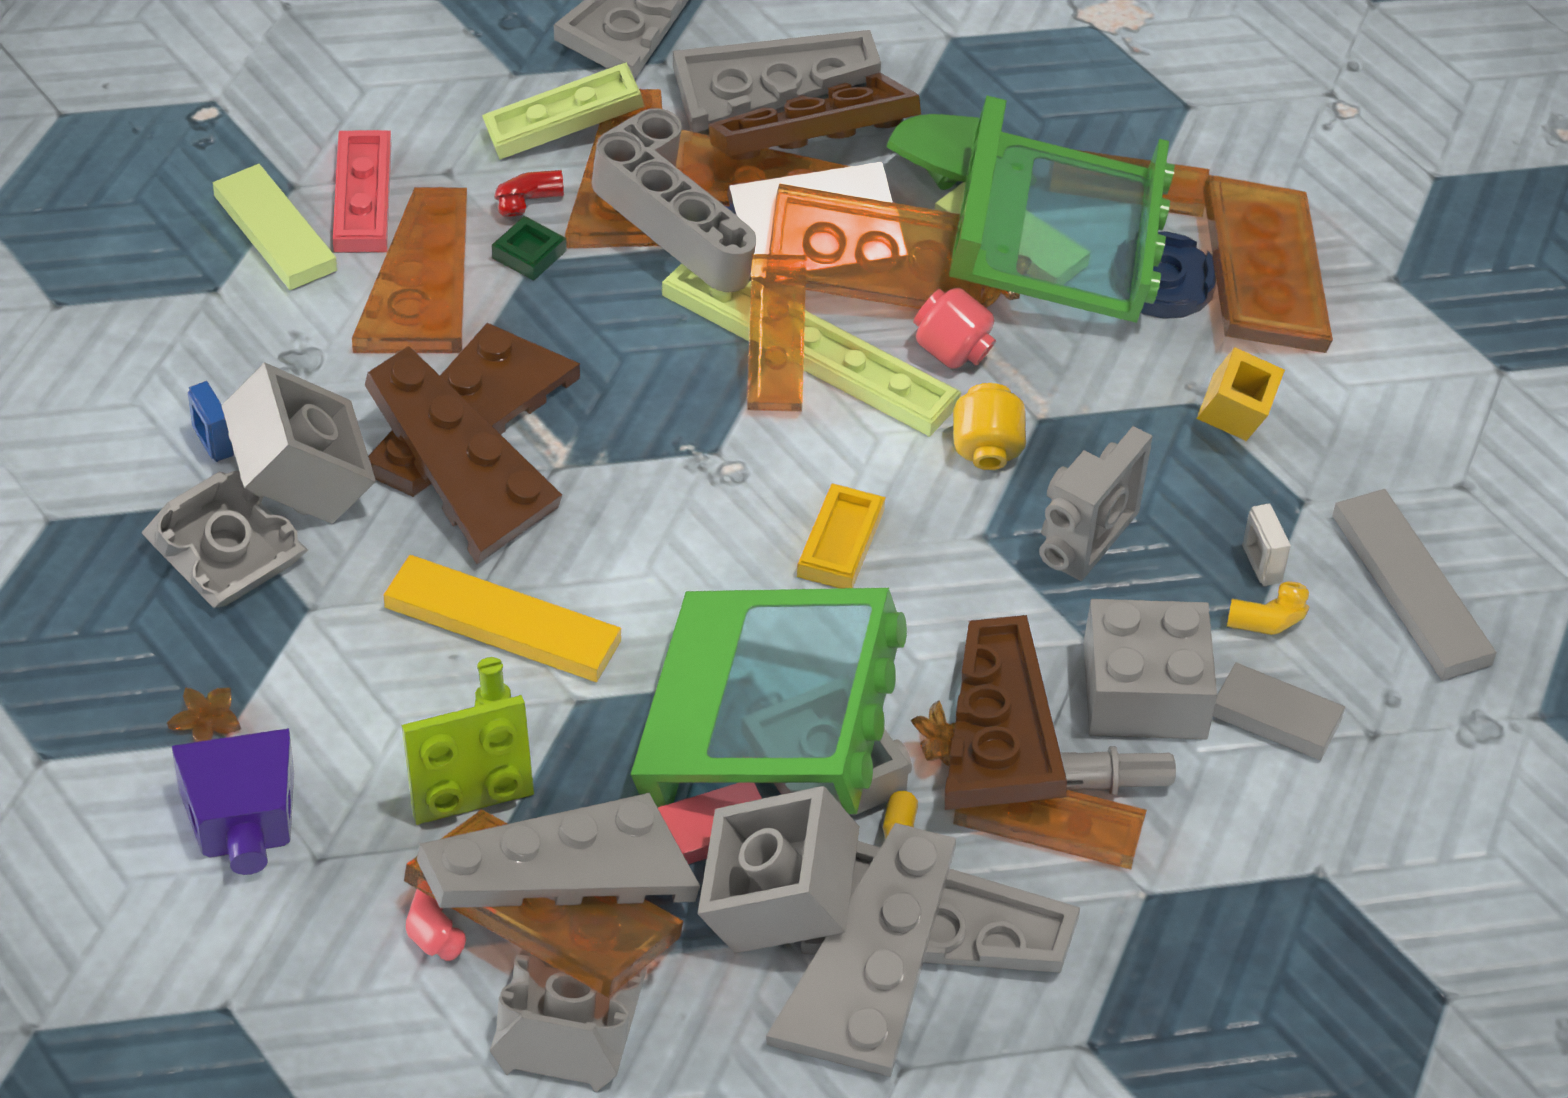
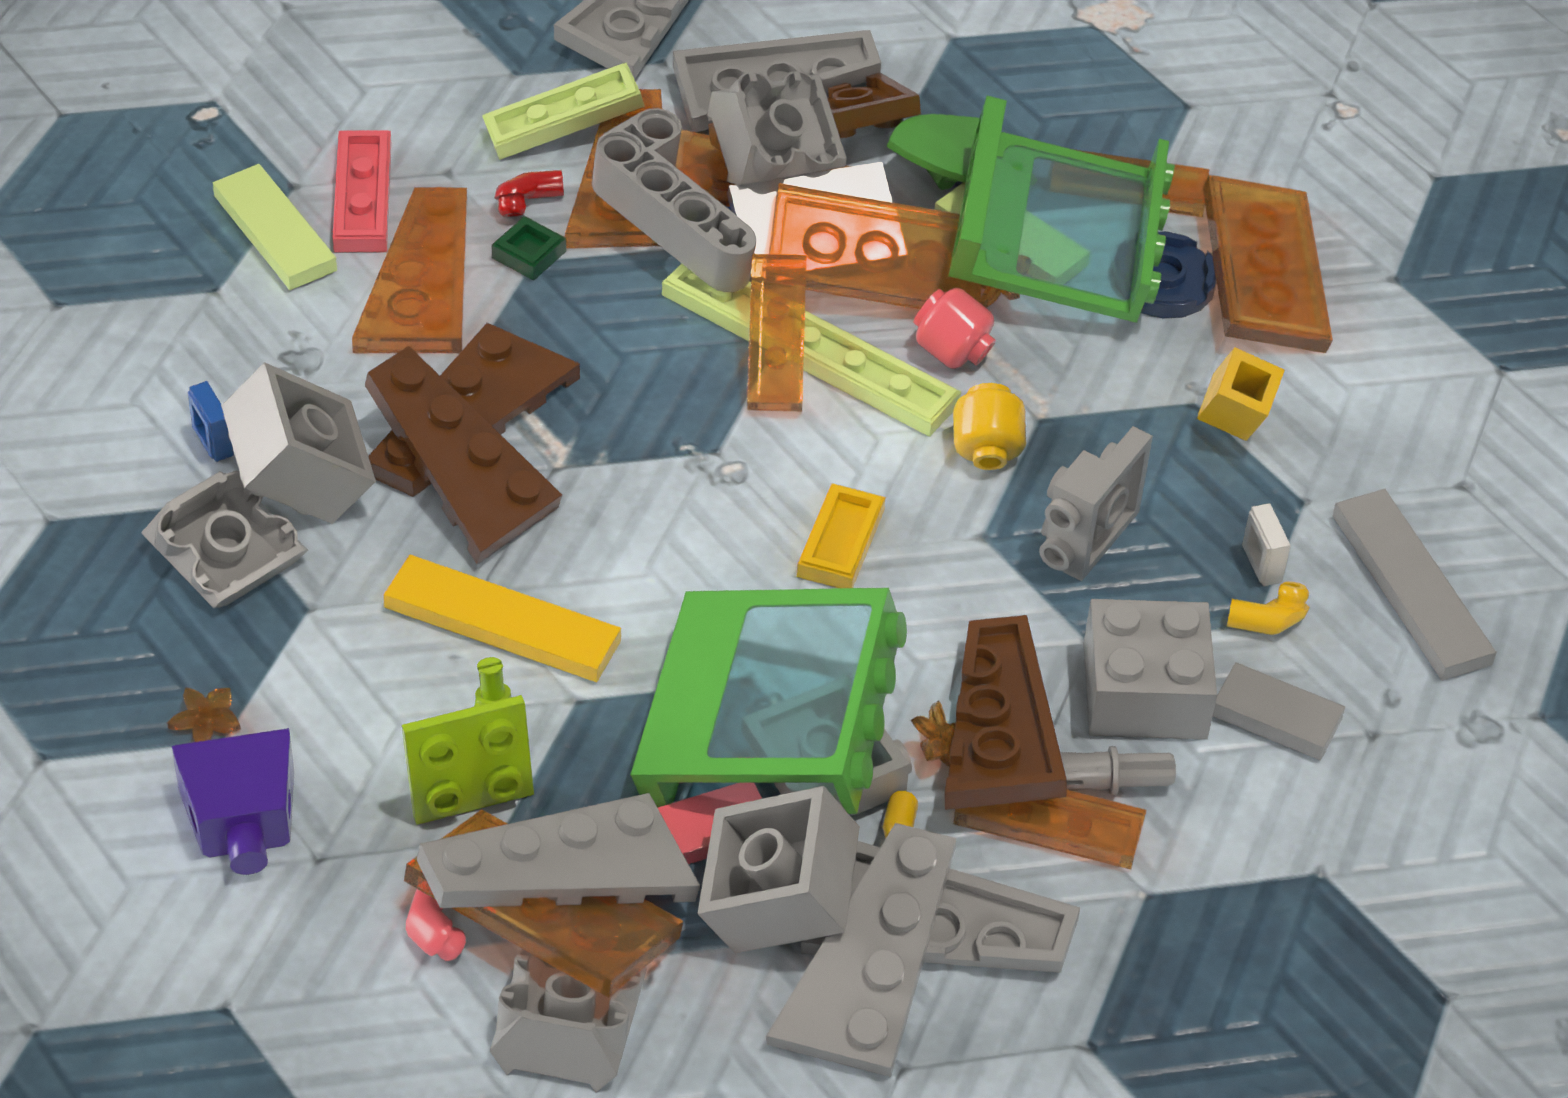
none -> light grey slope [707,71,847,185]

